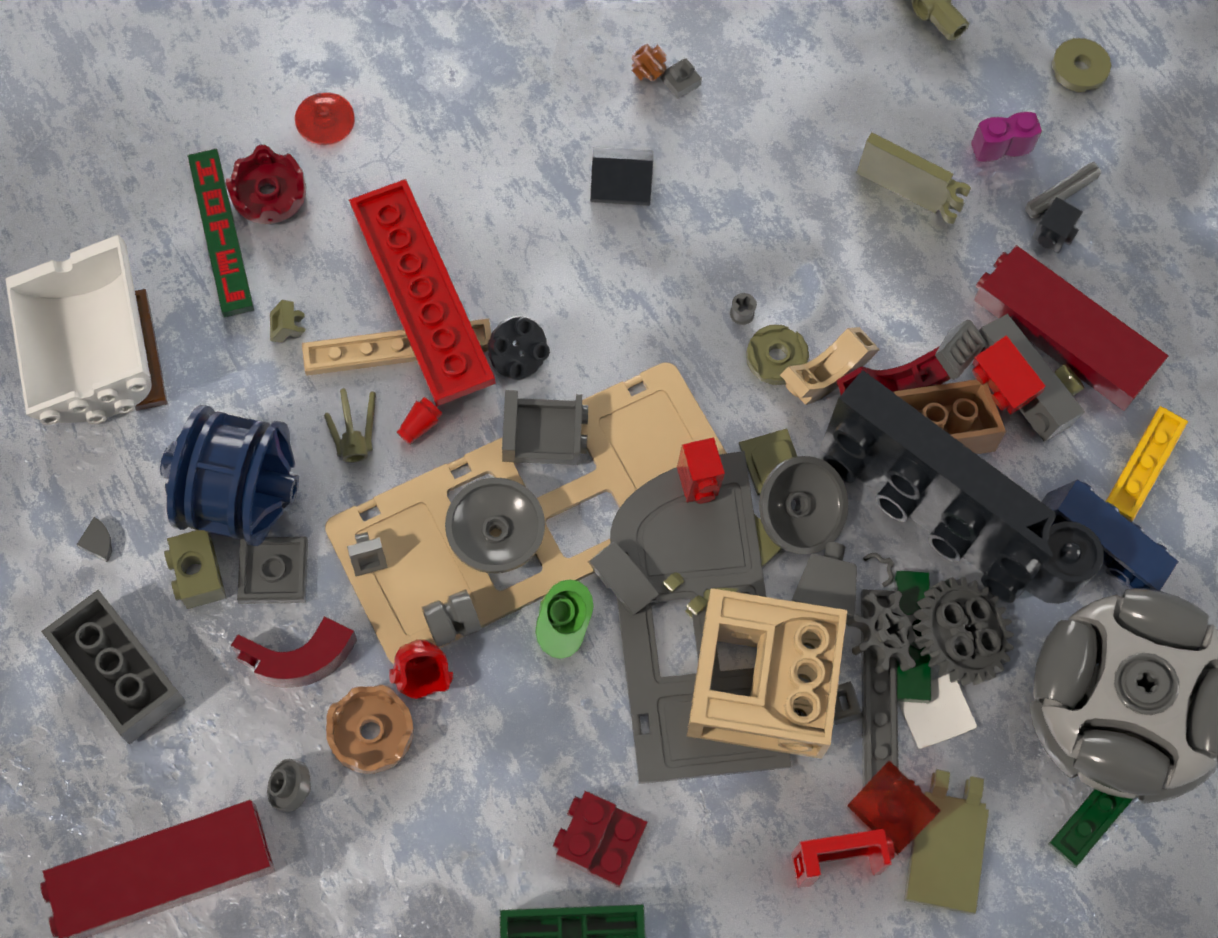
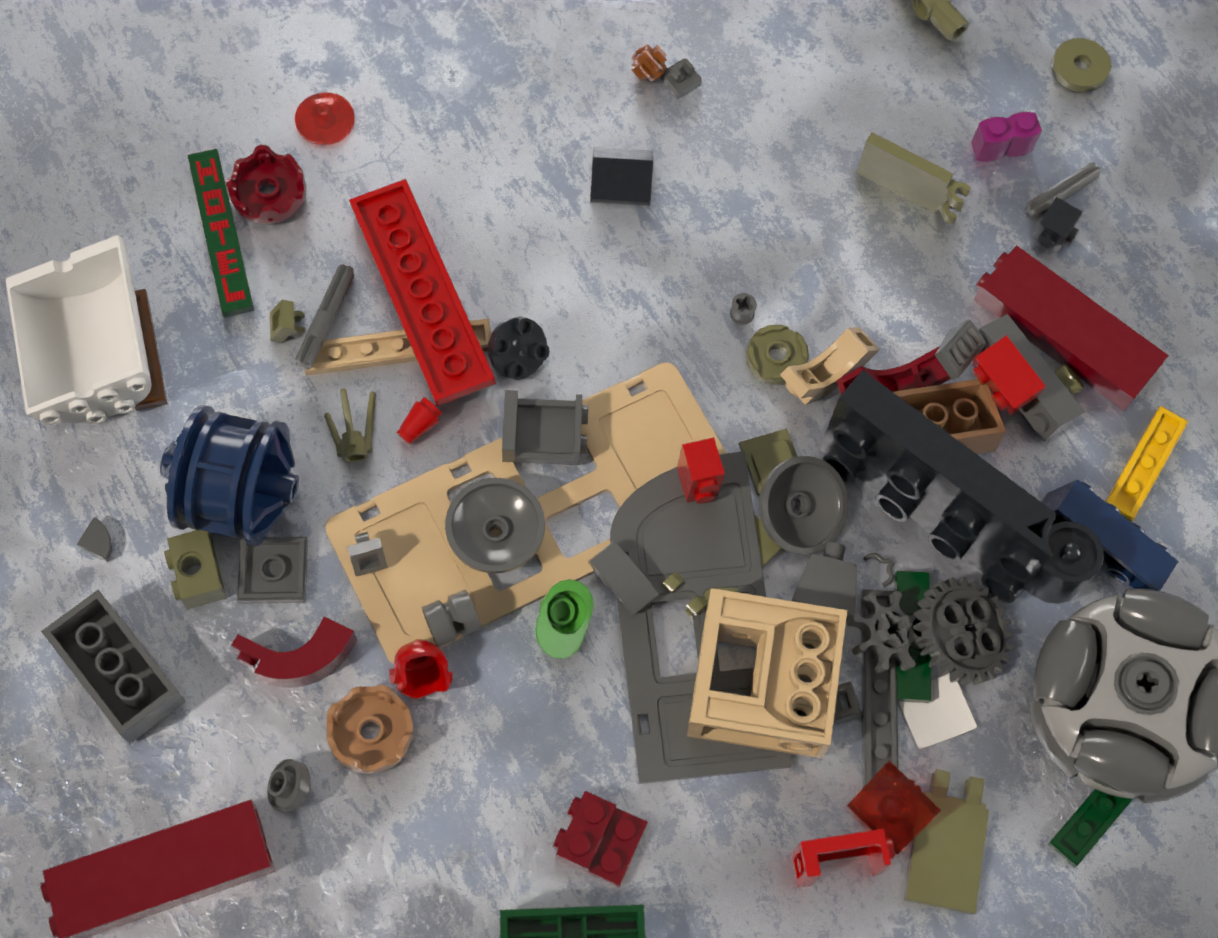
none -> dark grey axle [295,264,354,370]

